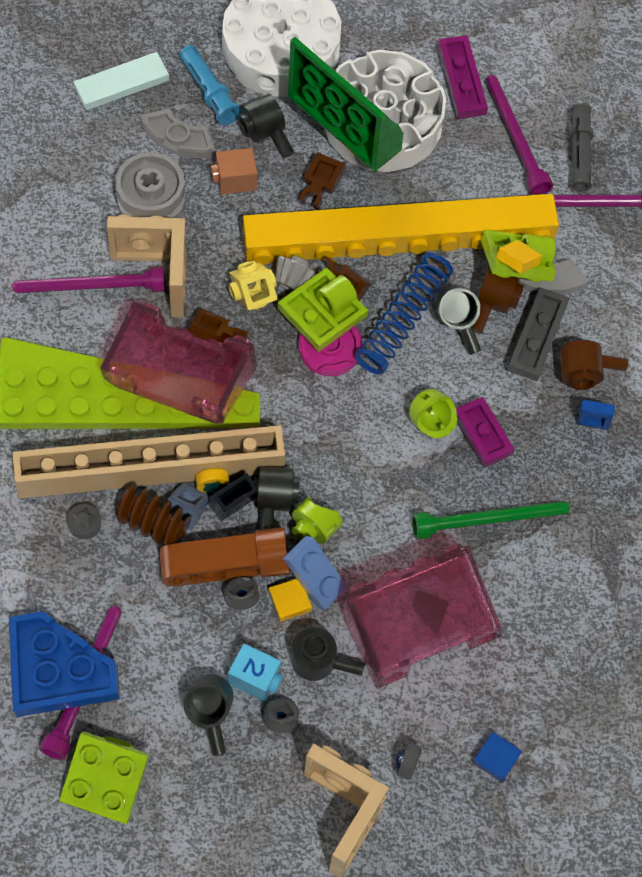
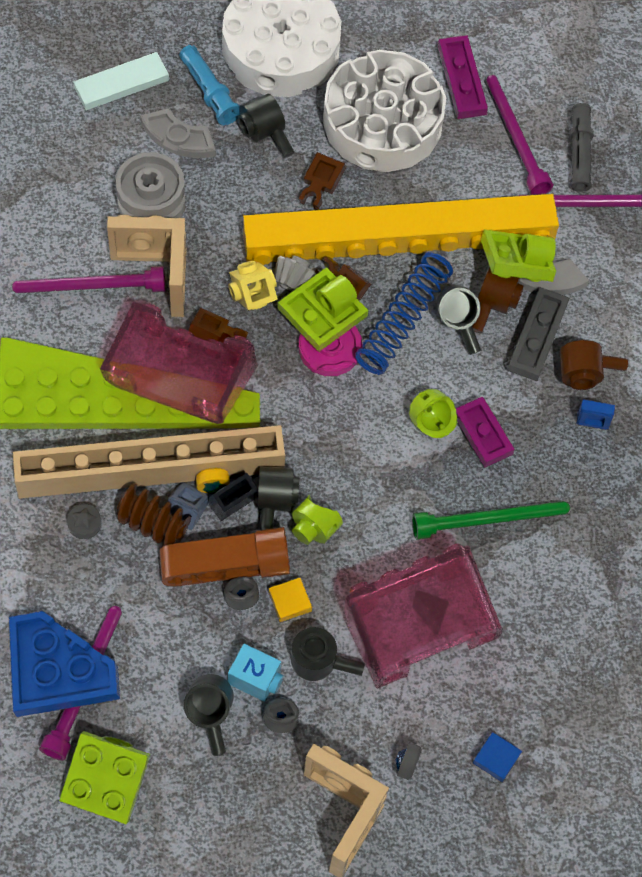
nougat brick [211,148,257,195] -> none
medium blue plate [283,536,347,610] -> none
green slope [288,37,404,172] -> none
yellow tile [496,240,543,274] -> none

